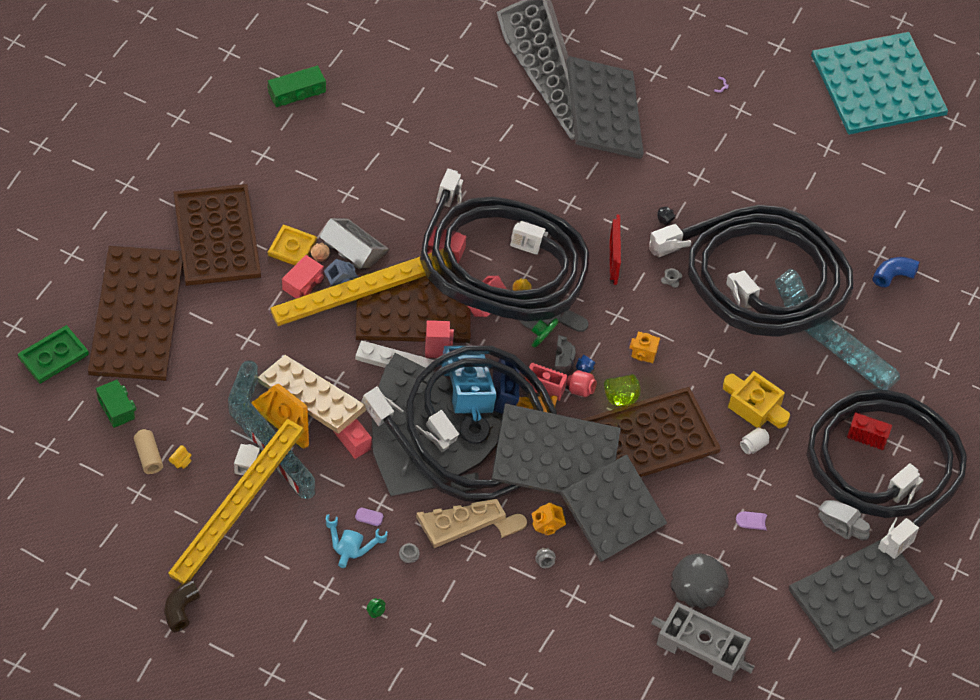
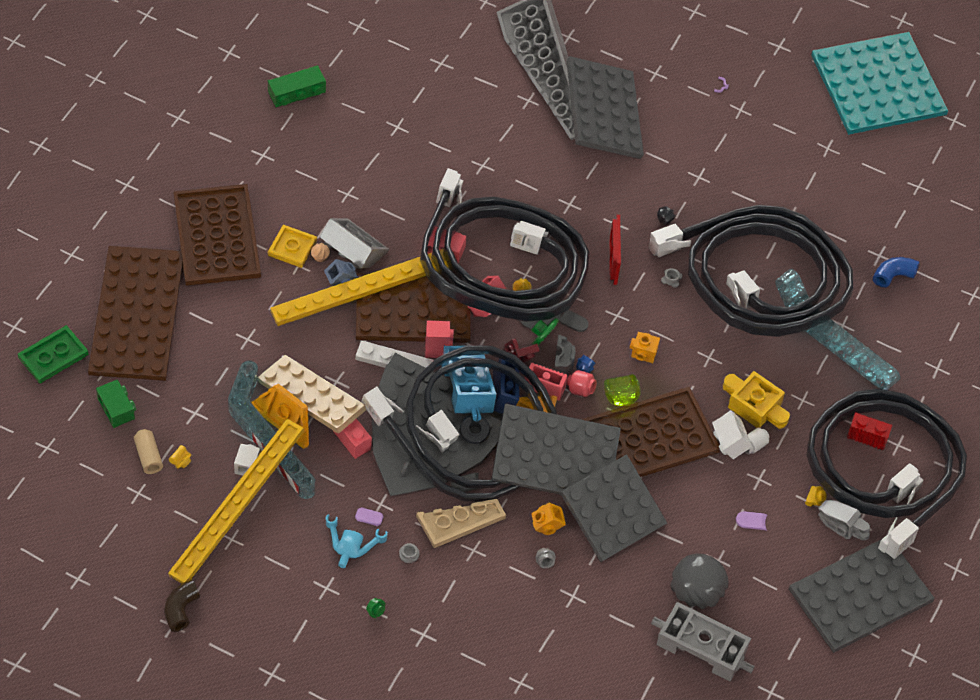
coral brick [282,255,324,299] -> none
tan piece [494,514,527,538] -> none
none -> dark red bracket [503,338,540,363]
none -> white brick [712,410,752,459]
none -> yellow plate [805,486,827,506]

